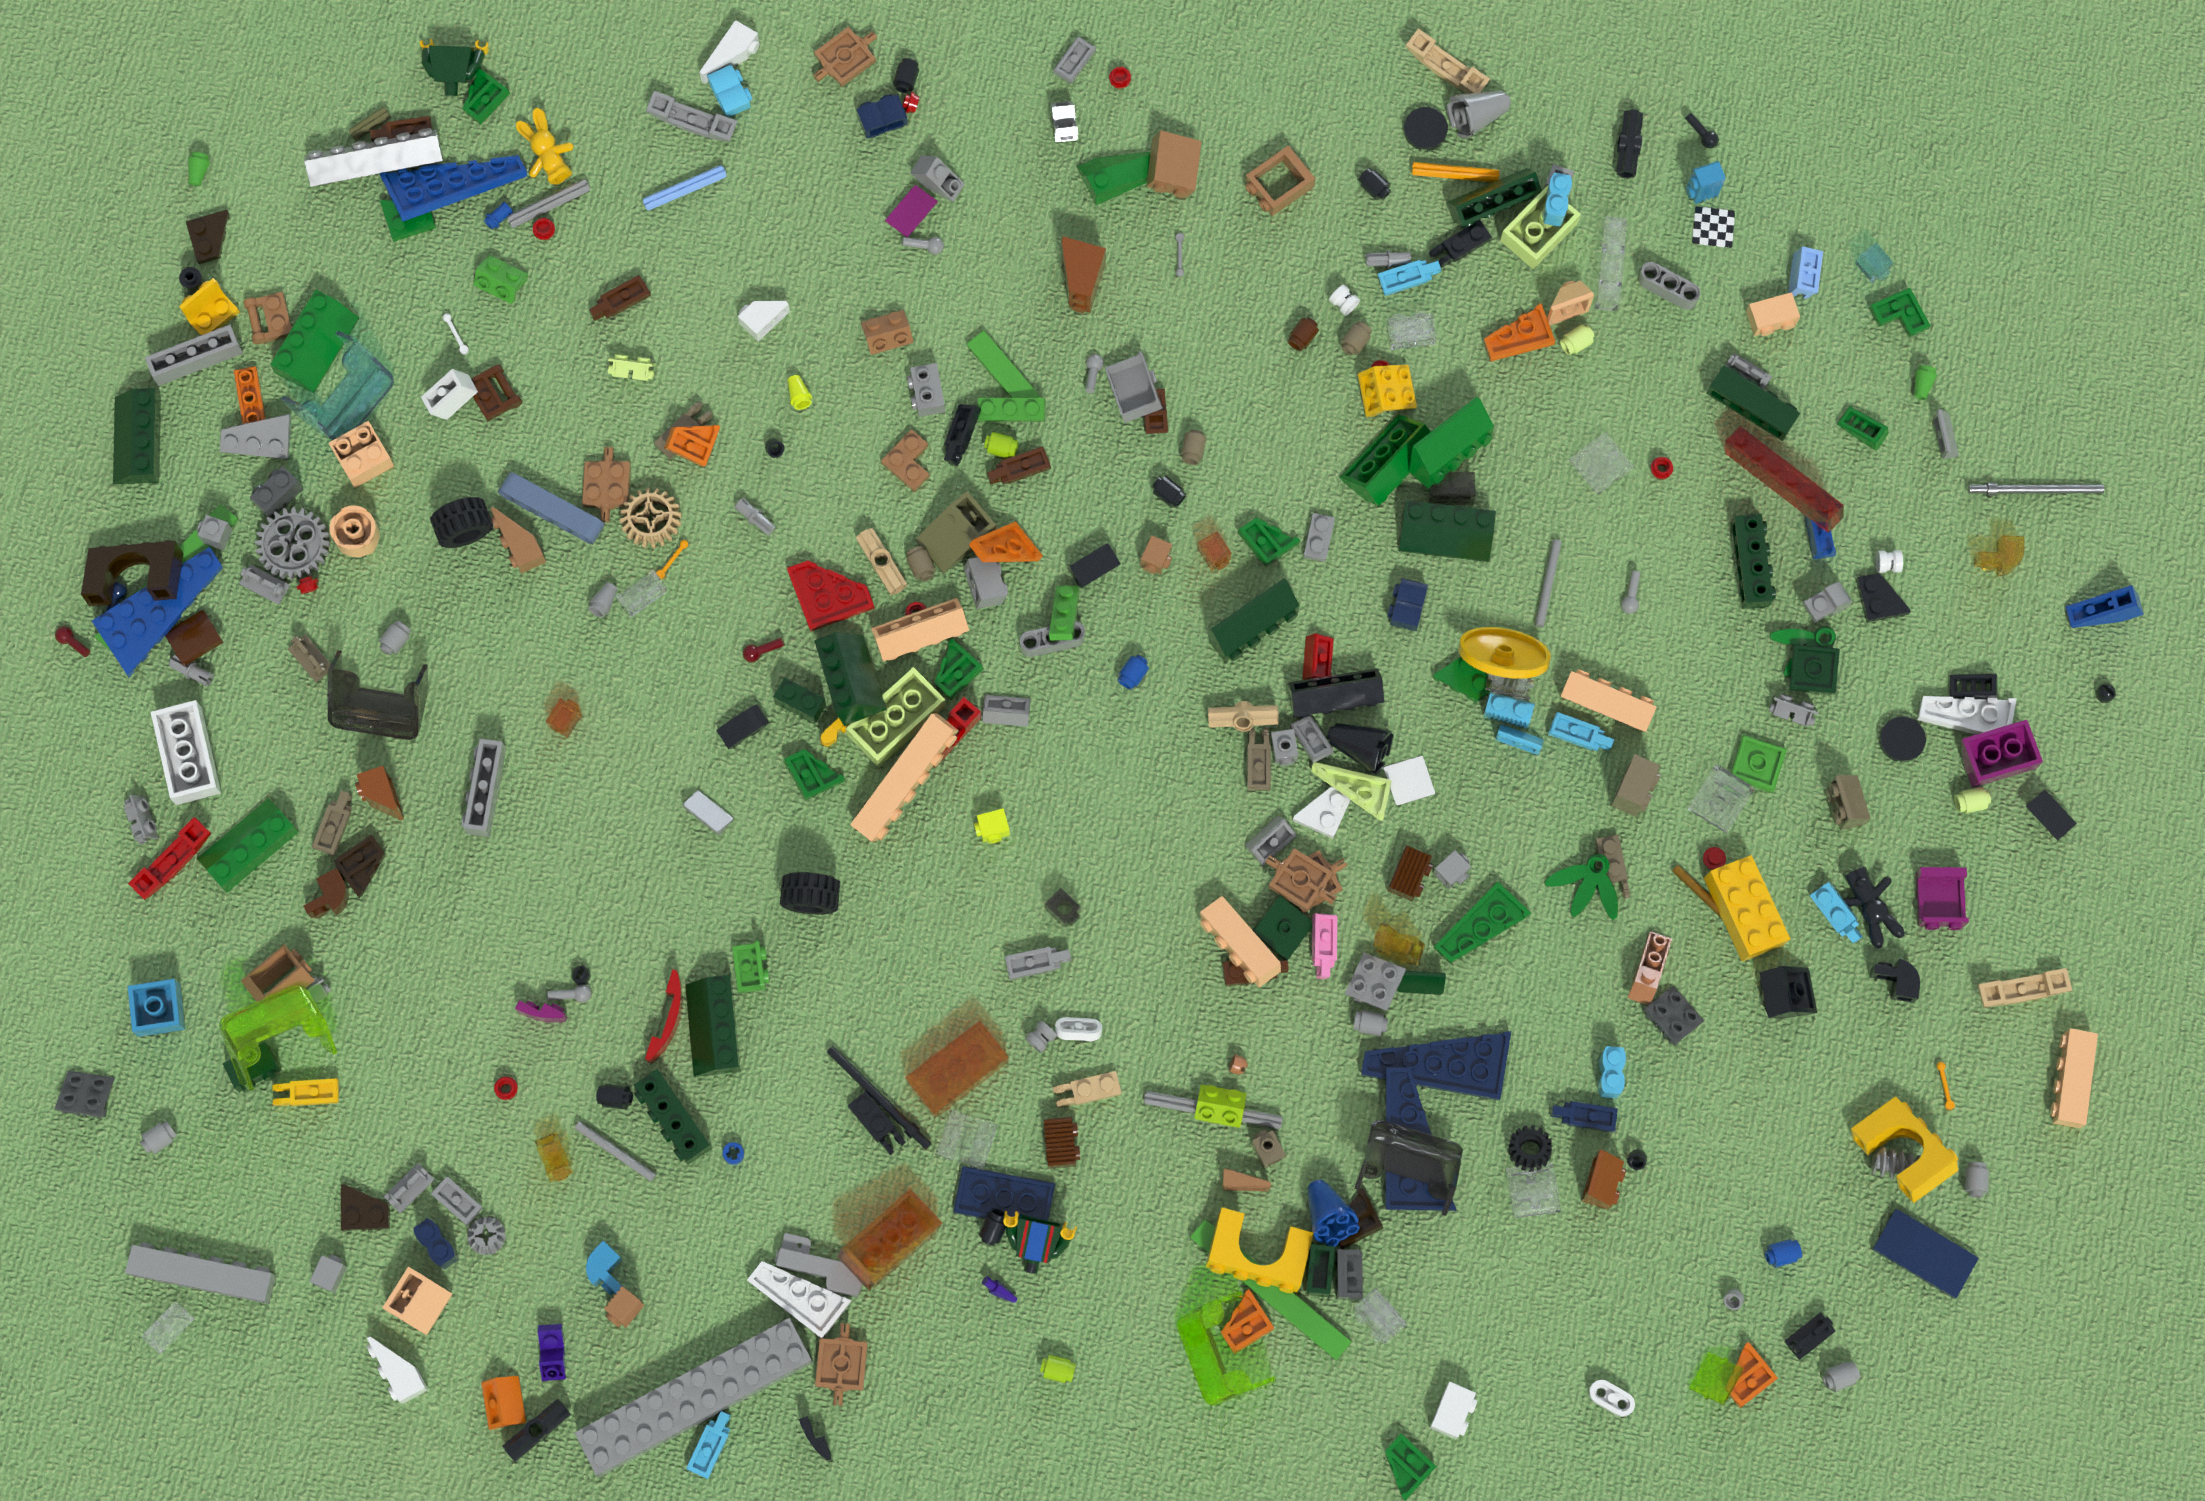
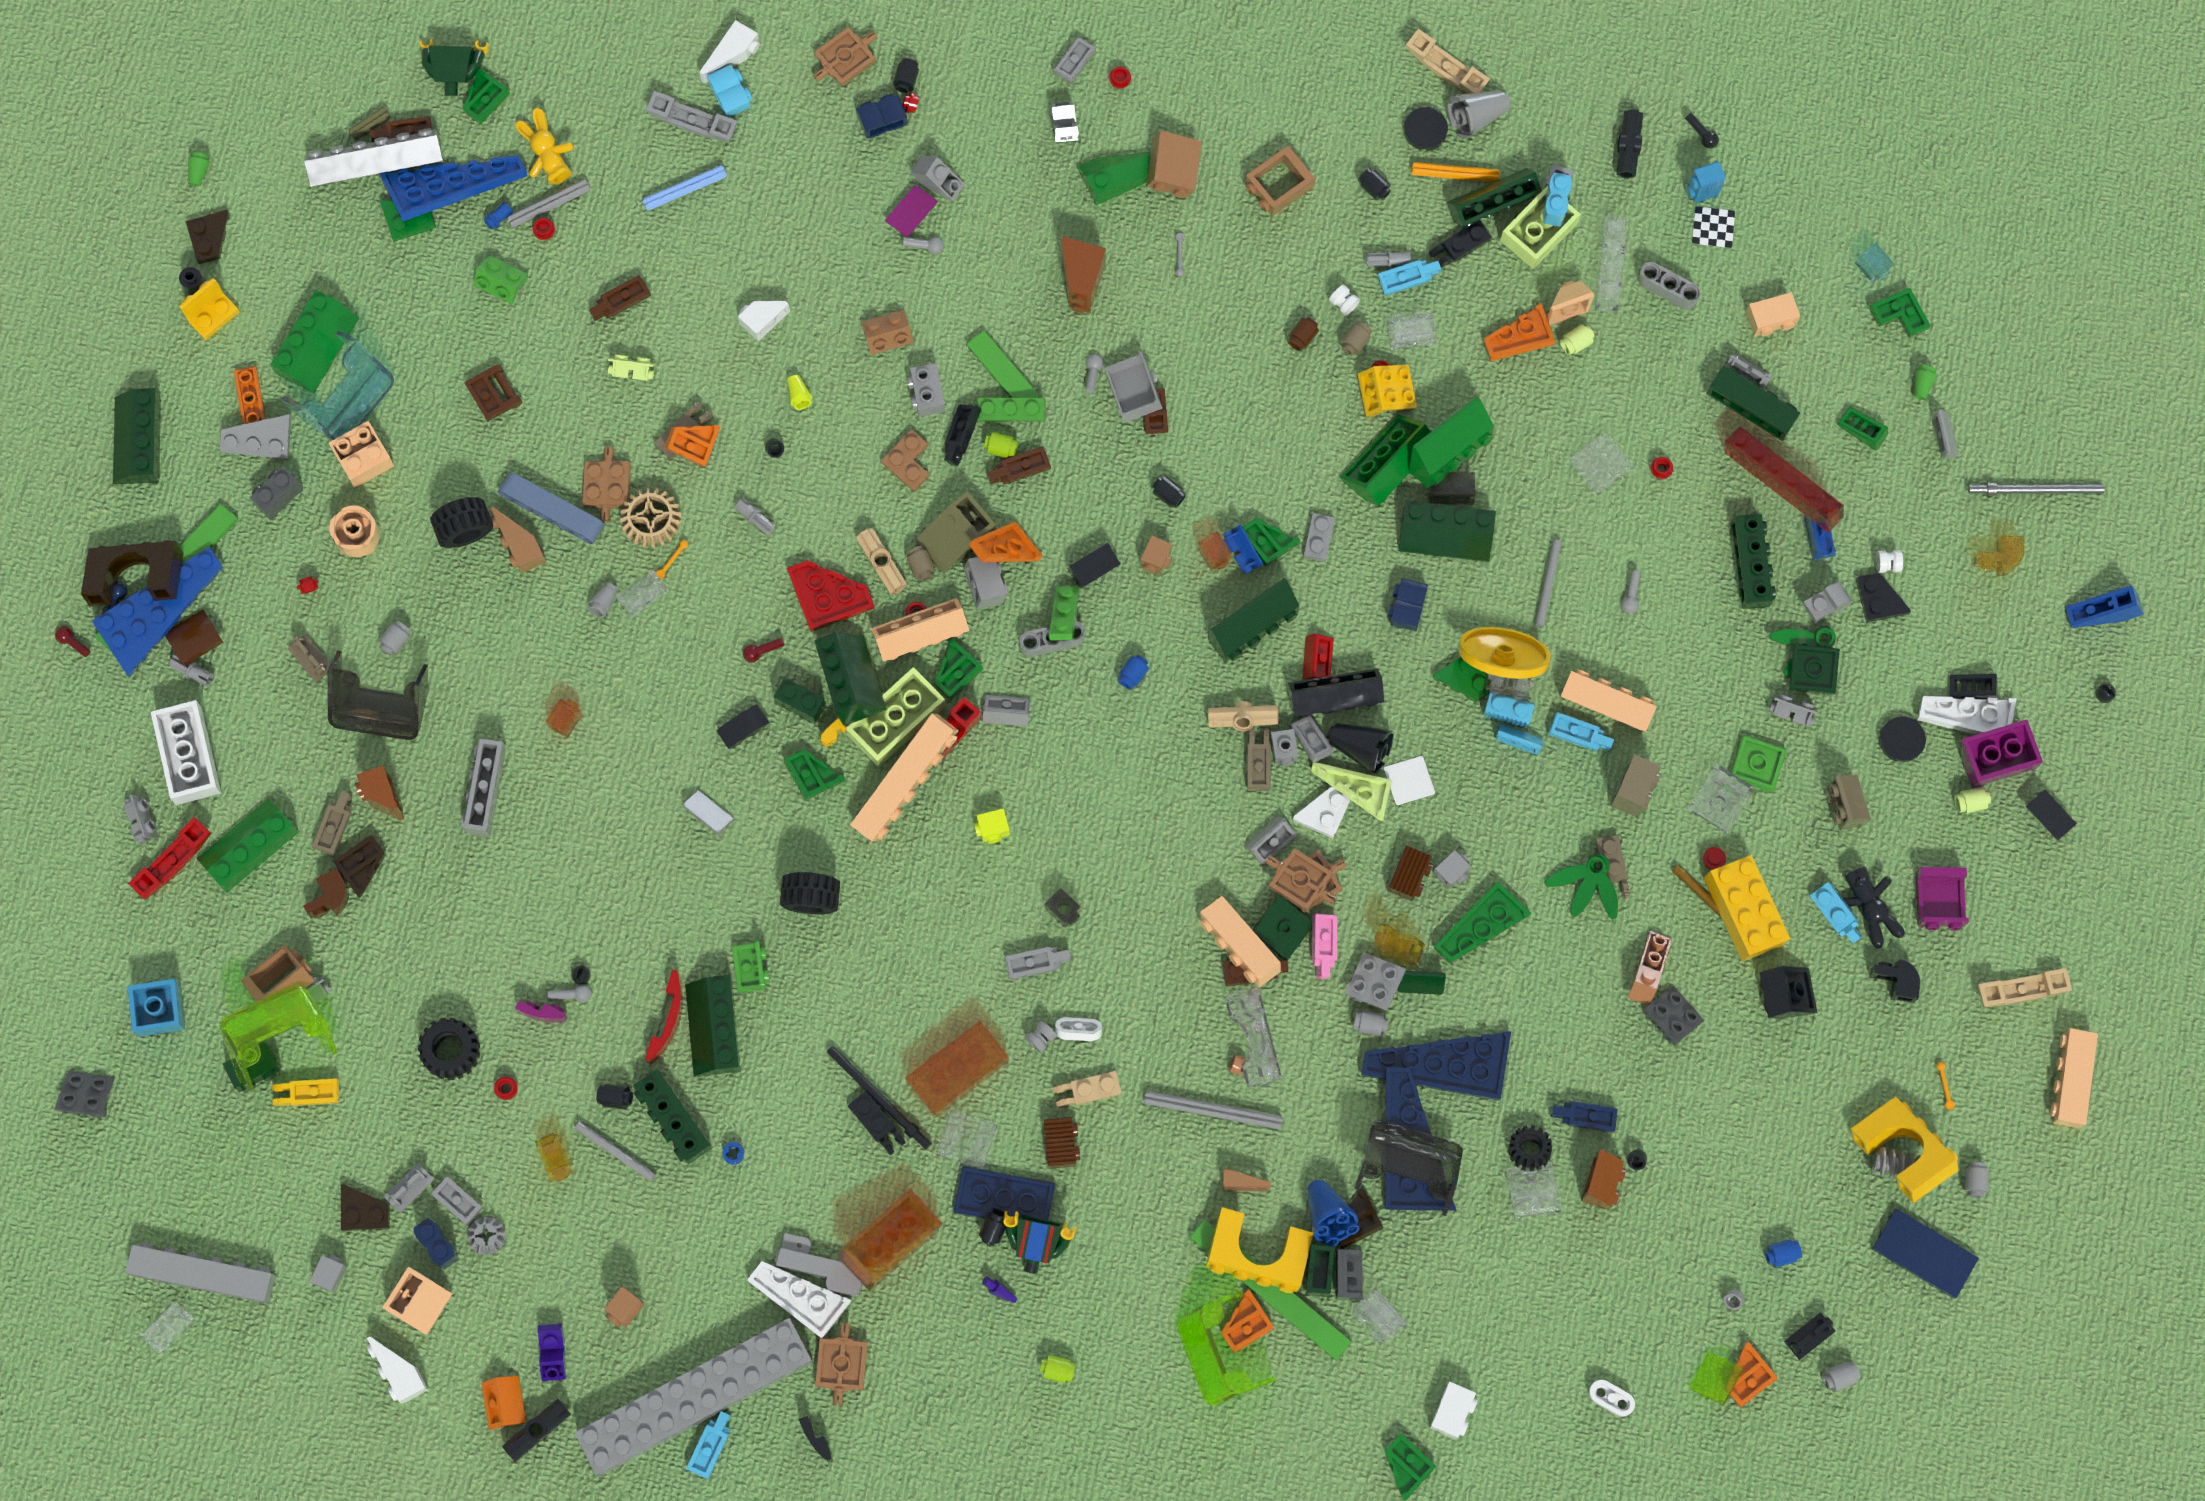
light grey brick [140,1121,177,1154] -> none
light grey brick [145,325,243,386] -> none
light grey brick [197,515,232,550] -> none
light grey hinge [239,565,290,605] -> none
medium nougat plate [243,292,292,344] -> none
light grey gear [255,507,331,581] -> none
white brick [421,369,478,420] -> none
white hinge [443,313,469,355] -> none
dark azure brick [586,1241,622,1295] -> none
dark tan brick [1180,430,1207,465] -> none
lime bracket [1194,1084,1247,1128] -> none
dark tan brick [1251,1130,1286,1169] -> none
medium azure brick [1598,1046,1626,1099] -> none
light blue hinge [1788,246,1823,299] -> none
none -> black tyre [418,1017,480,1080]
none -> blue hinge [1223,524,1263,574]
none -> clear arch [1224,989,1282,1087]

